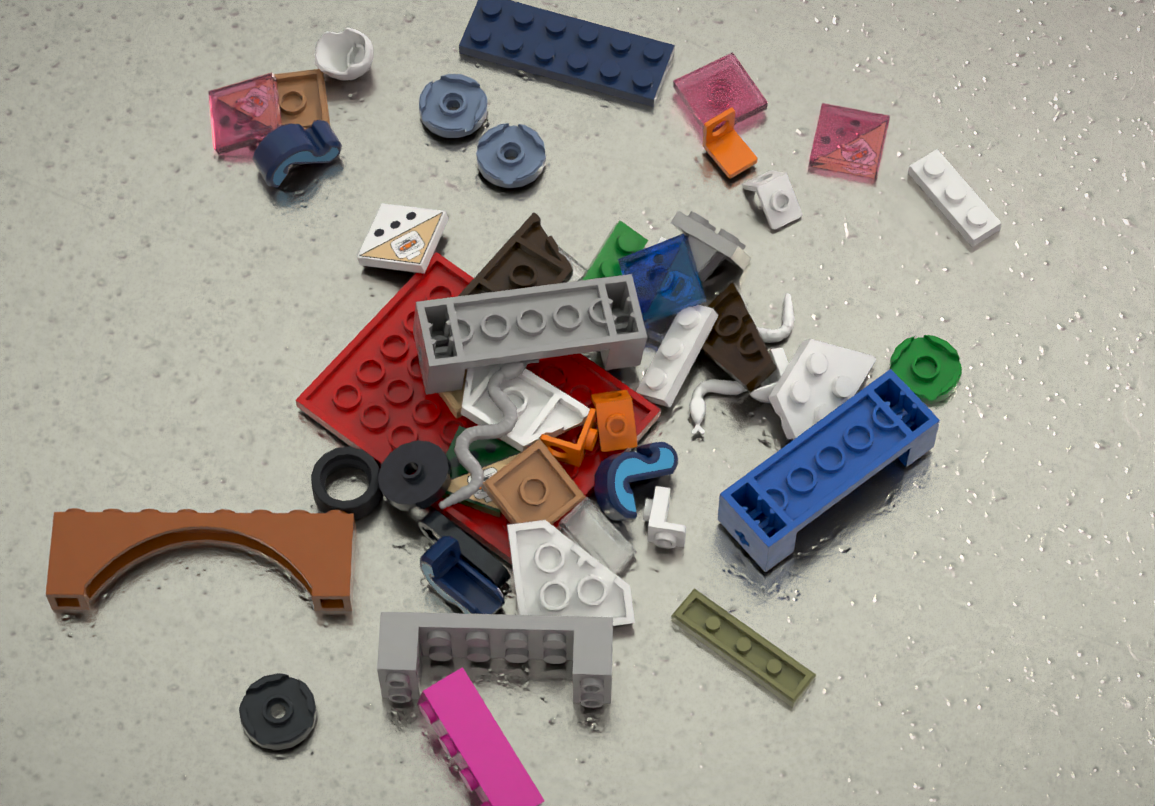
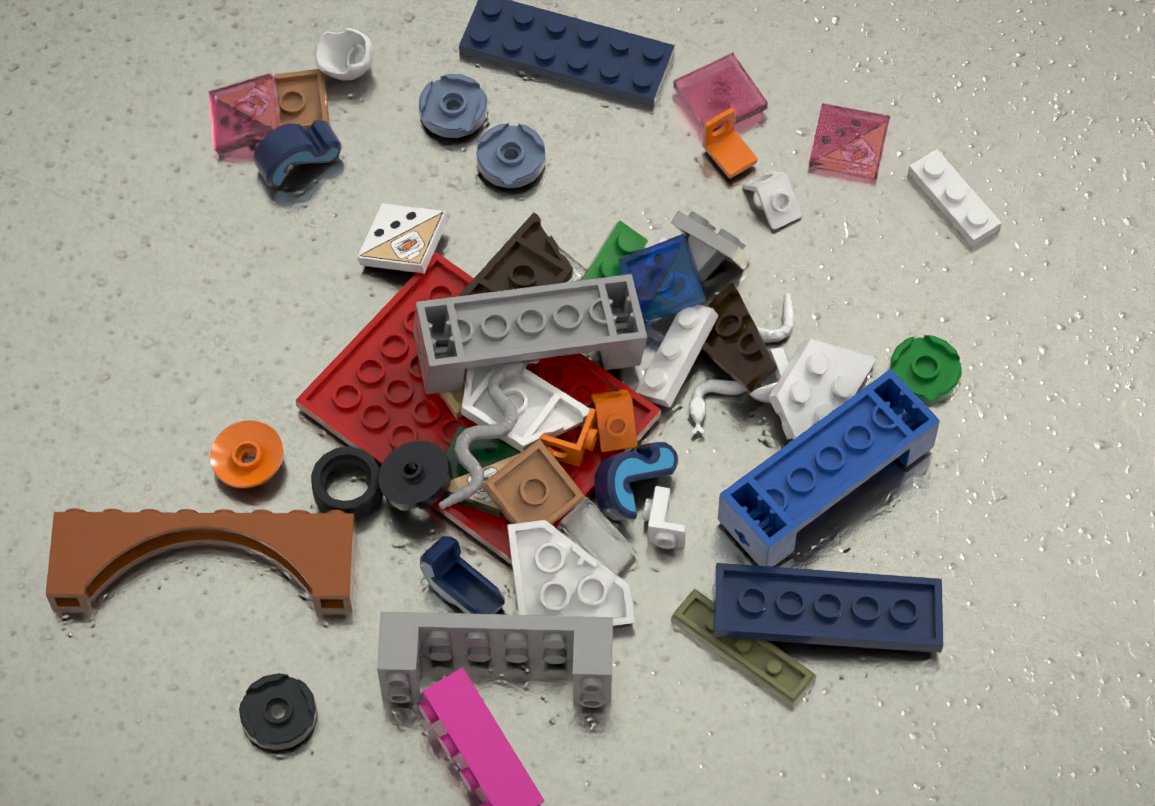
black beam [418,509,511,590] -> none
none -> orange dish [210,420,284,488]
none -> dark blue plate [713,563,943,653]

